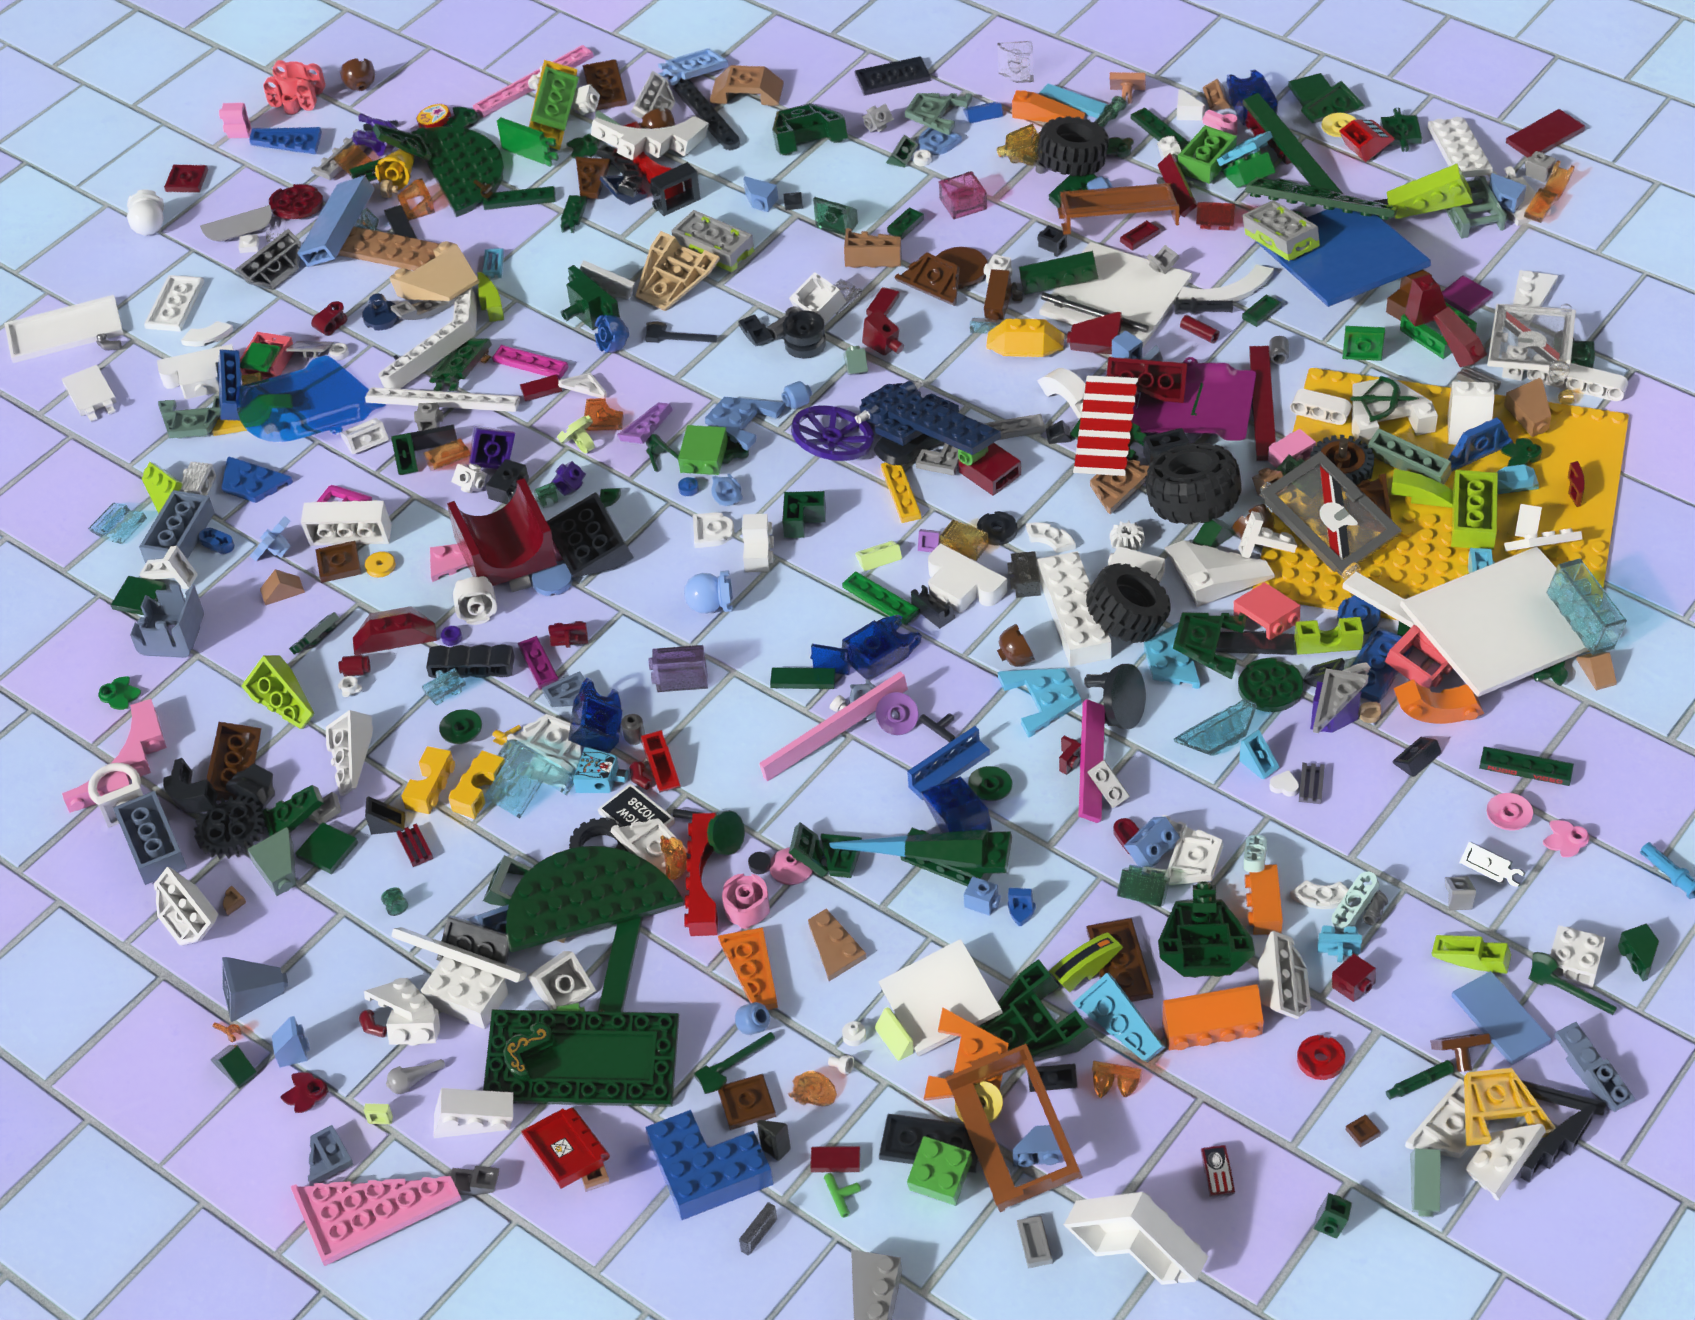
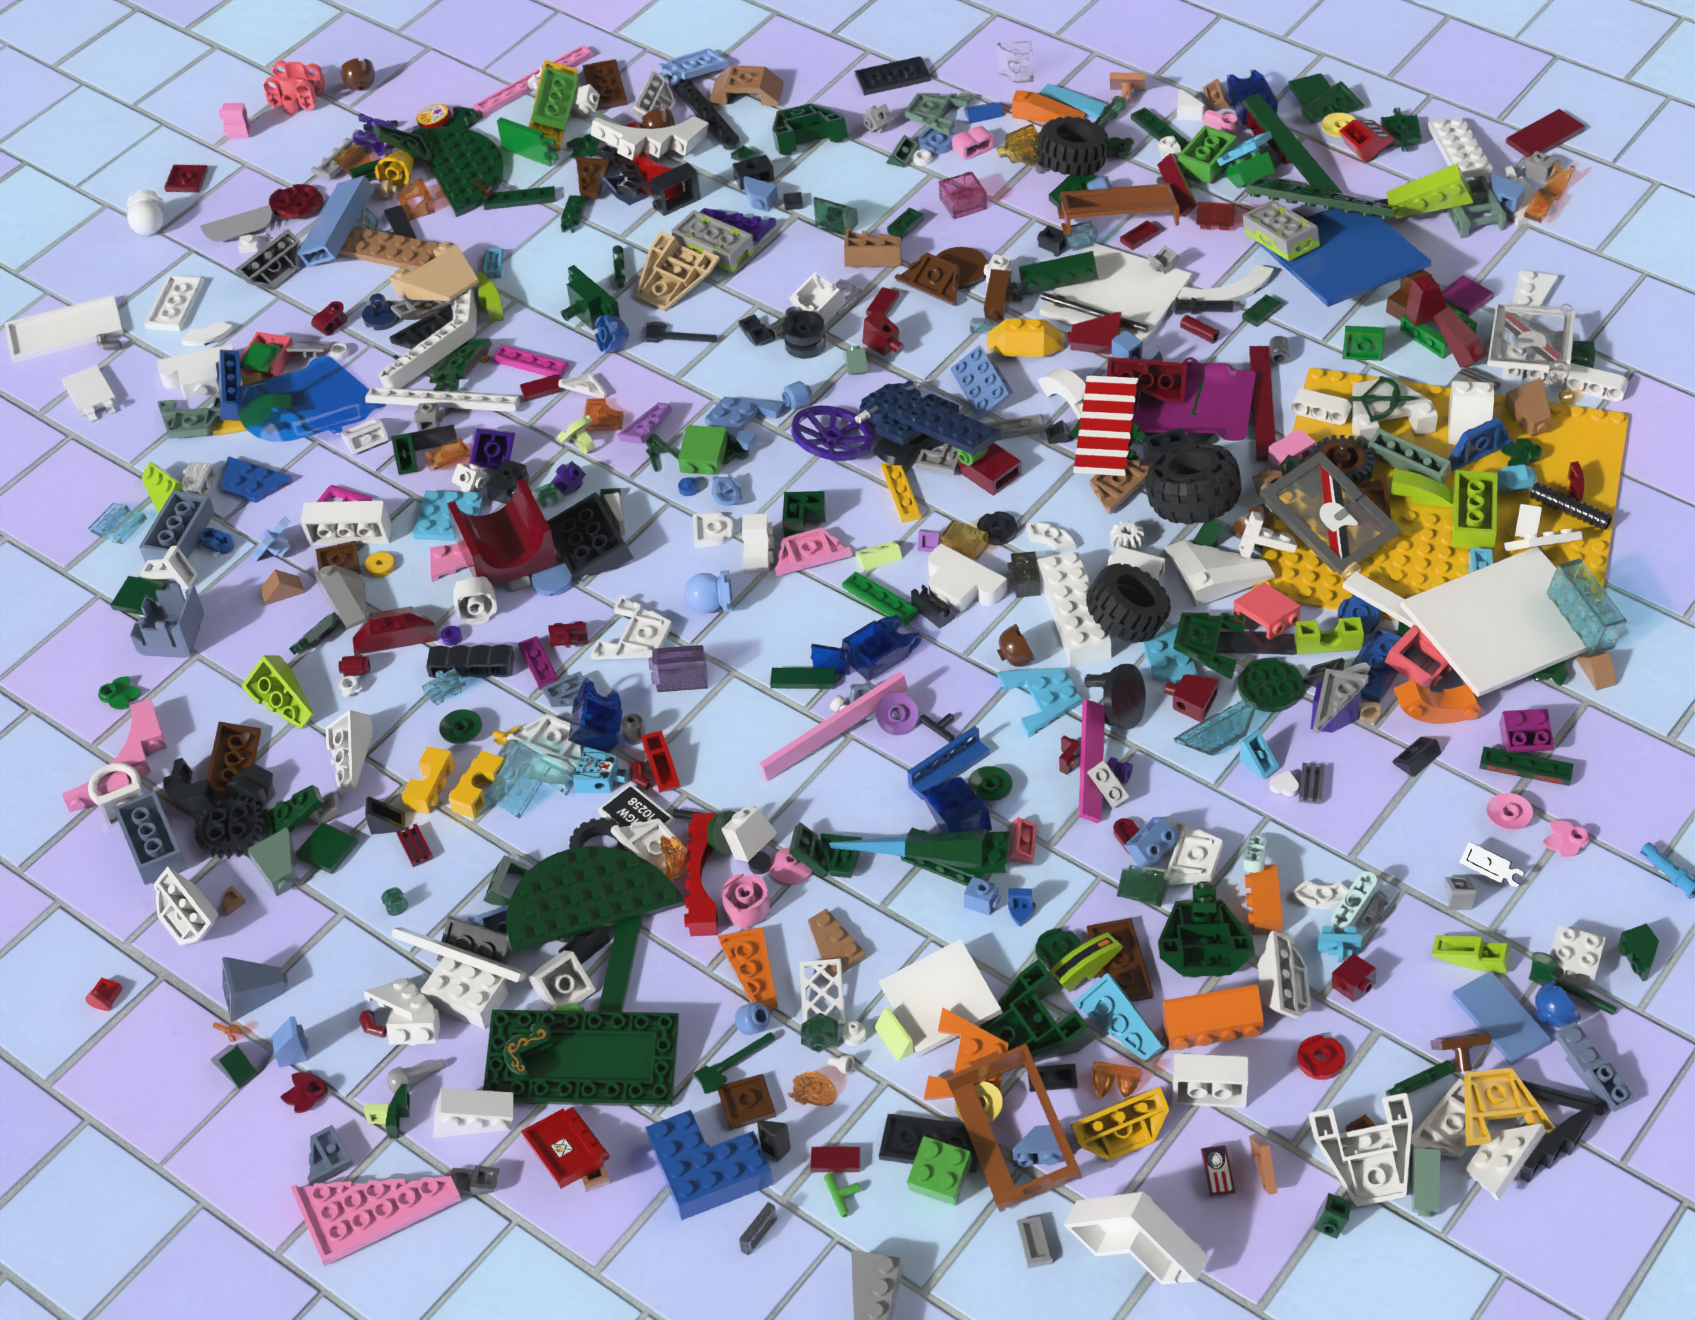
blue wing [249,127,322,155] -> none
white wing [580,260,635,299] -> none
none -> red tile [85,977,123,1011]
none -> light grey wedge [314,565,367,629]
none -> dark green slope [385,1084,411,1139]
none -> black wing [389,304,453,349]
none -> medium azure plate [413,490,485,541]
none -> black slope [558,928,610,965]
none -> white wing [590,595,672,660]
none -> white slope [604,493,626,535]
none -> dark green piece [612,245,626,288]
none -> dark purple wing [700,208,776,242]
none -> white torso [722,806,777,862]
none -> dark green tile [730,145,756,161]
none -> black brick [732,154,775,190]
none -> bright pink wing [775,527,852,576]
none -> white window [799,958,846,1028]
none -> clear green brick [801,1012,838,1053]
none -> medium blue bracket [951,345,1013,419]
none -> bright pink brick [952,126,994,159]
none -> coral slope [1009,817,1037,862]
none -> dark green tile [1035,928,1081,969]
none -> clear light blue brick [1066,221,1098,251]
none -> yellow wedge [1071,1087,1169,1161]
none -> dark purple wheel [1107,757,1133,785]
none -> dark red torso [1164,674,1219,723]
none -> white brick [1172,1053,1248,1108]
none -> nougat tile [1249,1133,1278,1195]
none -> white wedge [1308,1093,1413,1207]
none -> magenta slope [1499,709,1554,753]
none -> black piece [1530,482,1612,531]
none -> blue cylinder [1535,979,1581,1028]

